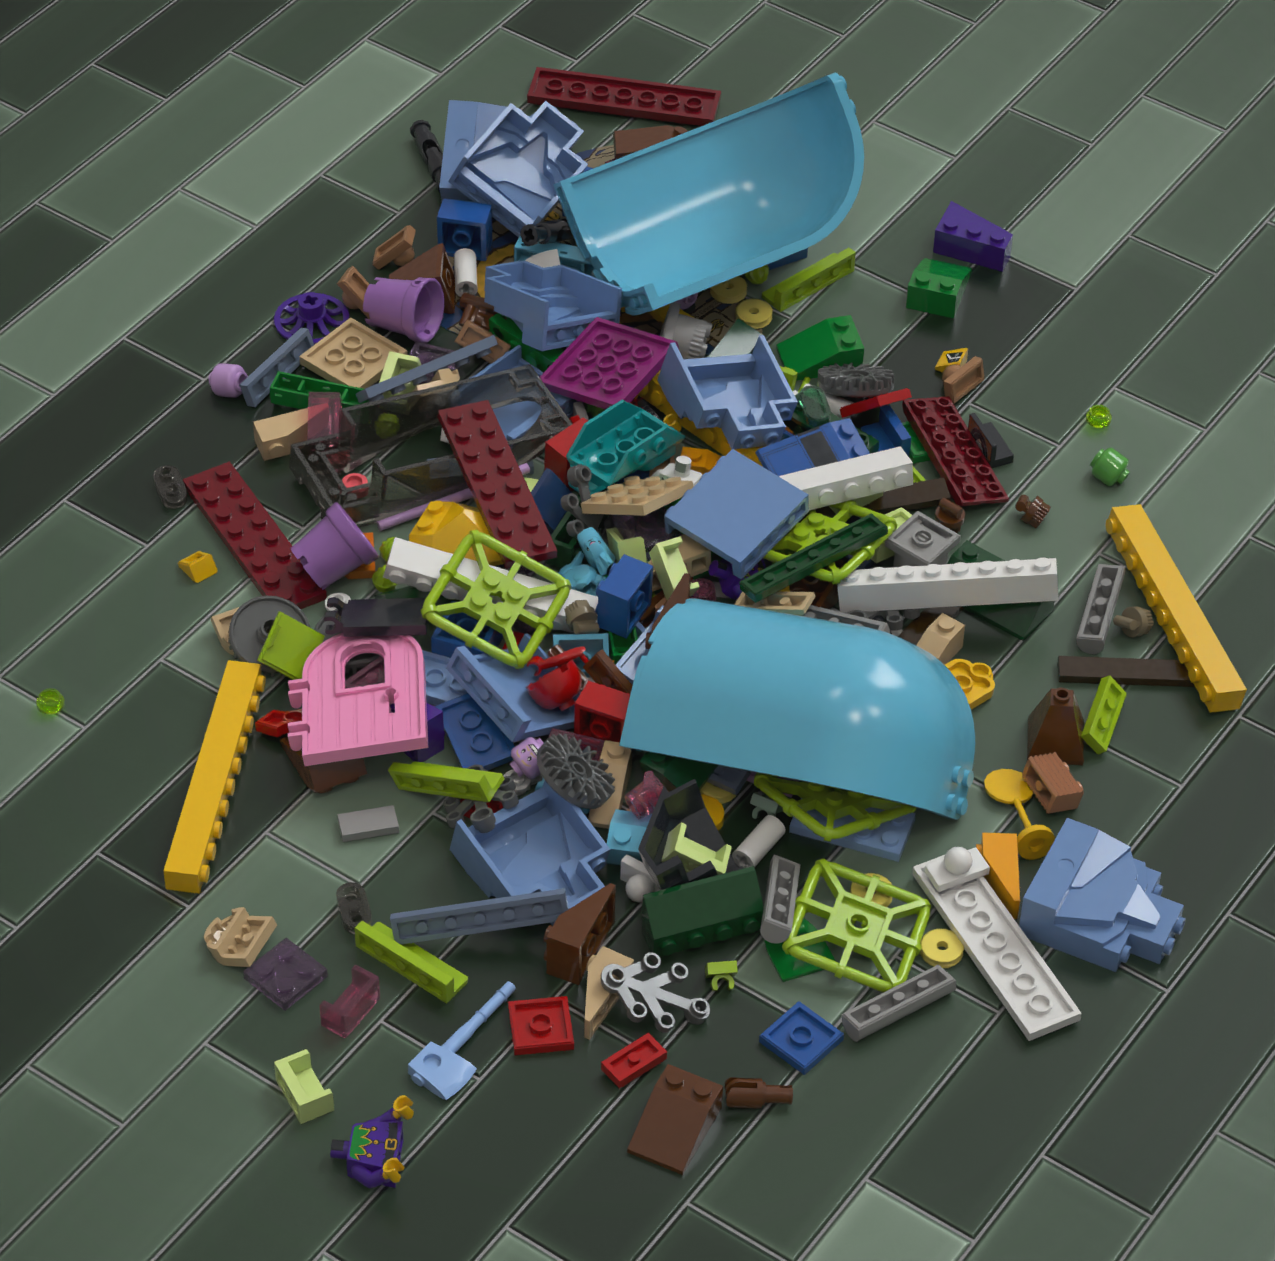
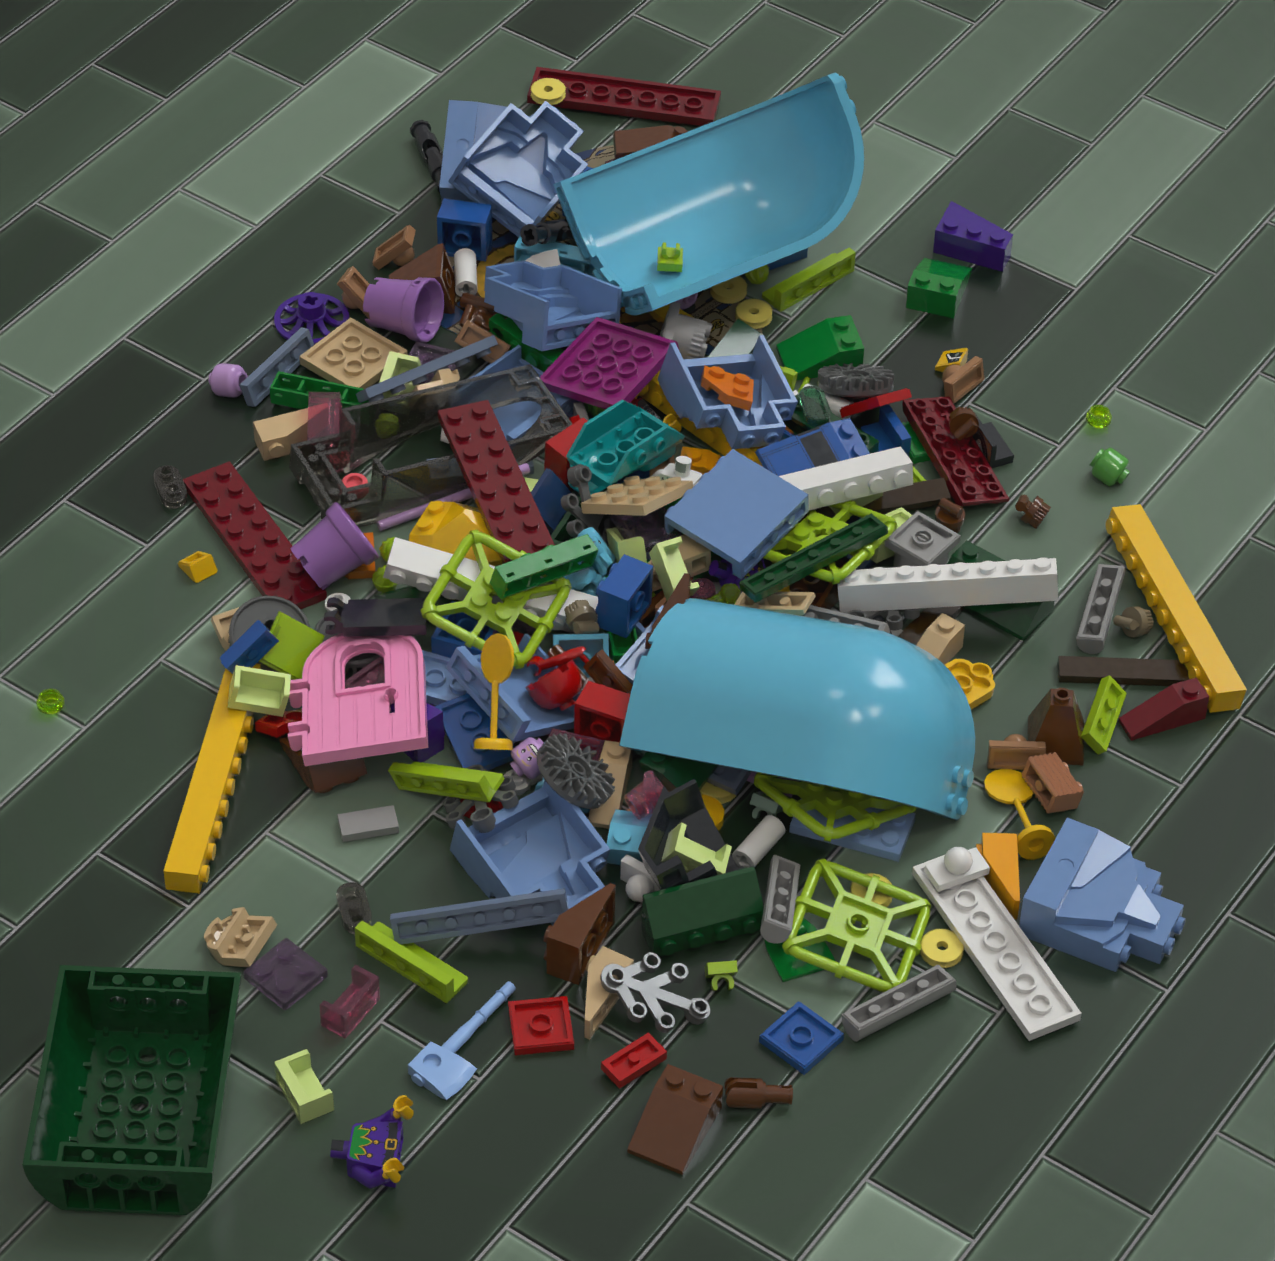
none -> dark green slope [22,965,241,1215]
none -> blue panel [220,620,279,674]
none -> yellowish green panel [228,665,291,717]
none -> yellow piece [473,633,514,750]
none -> green piece [490,534,598,600]
none -> light yellow piece [531,78,566,105]
none -> lime tile [657,242,683,272]
none -> orange plate [700,366,754,411]
none -> clear neon green bar [706,583,741,604]
none -> reddish brown piece [949,406,979,441]
none -> medium nougat tile [987,734,1046,770]
none -> dark red slope [1118,677,1209,741]

